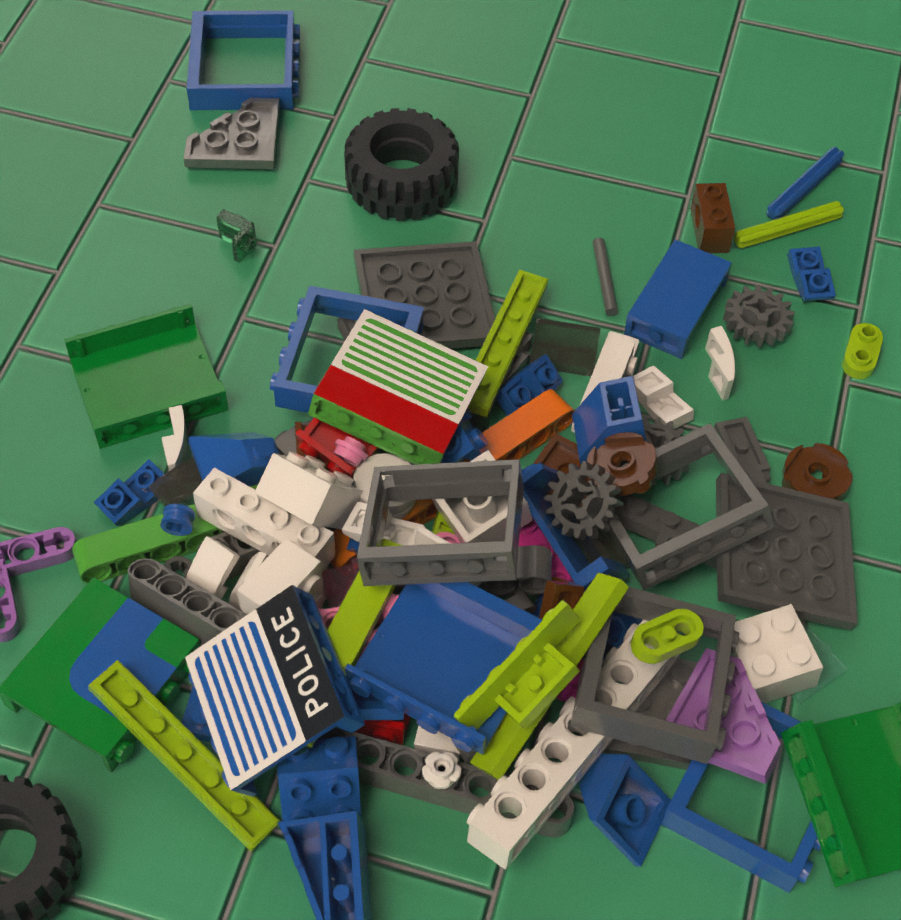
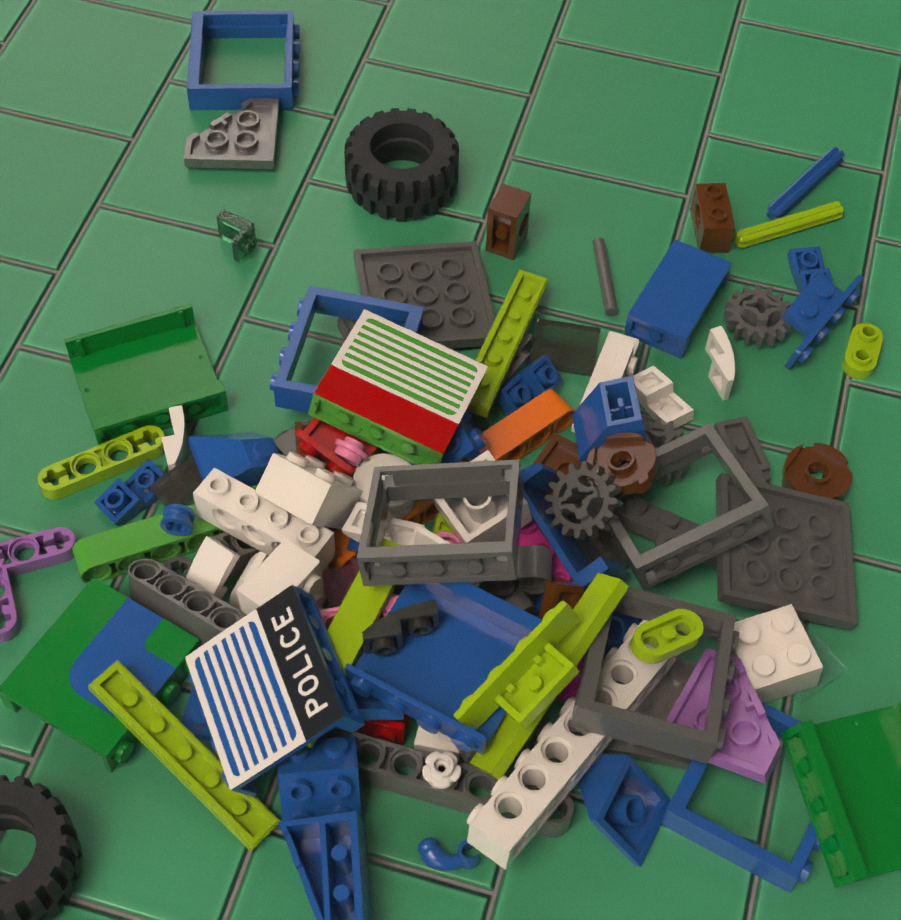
none -> lime beam [37,425,165,500]
none -> pearl dark grey slope [362,599,439,656]
none -> blue arm [418,837,481,871]
none -> reddish brown brick [485,183,531,260]
none -> blue bracket [781,273,863,370]

